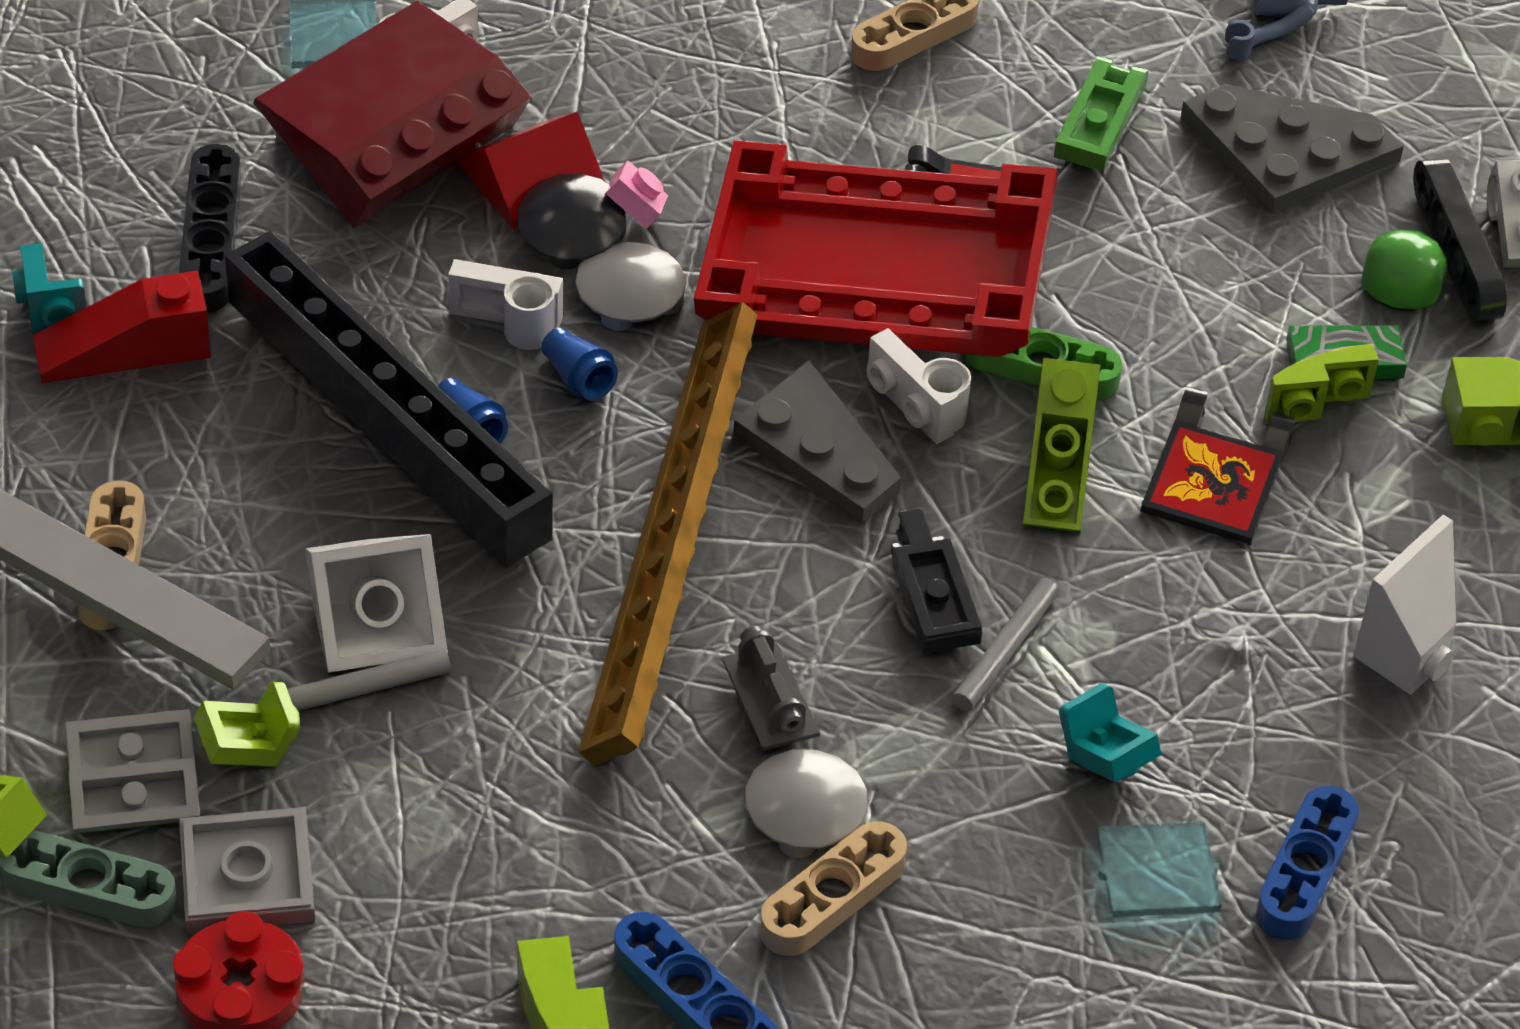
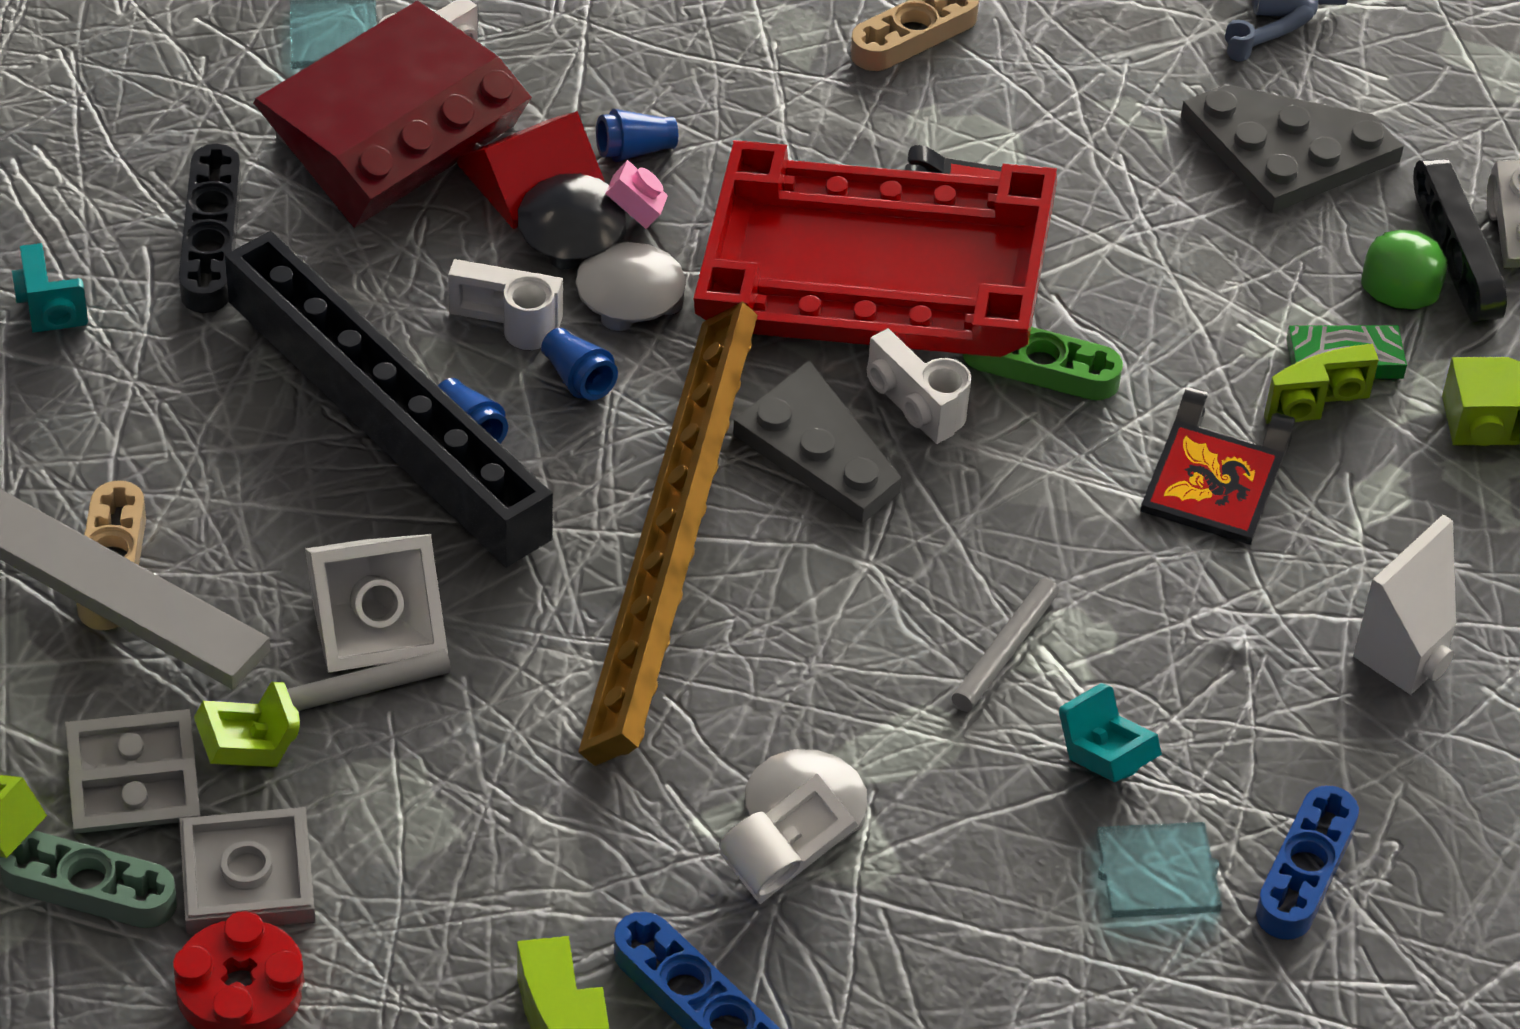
red slope [33,271,211,383] -> none
dark grey hinge [722,626,820,751] -> none
tan beam [760,821,907,956] -> none
black hinge [891,508,983,654] -> none
lime slope [1023,358,1101,533] -> none
bright green plate [1053,56,1149,172] -> none
none -> blue cone [596,109,679,162]
none -> white plate [718,773,859,904]

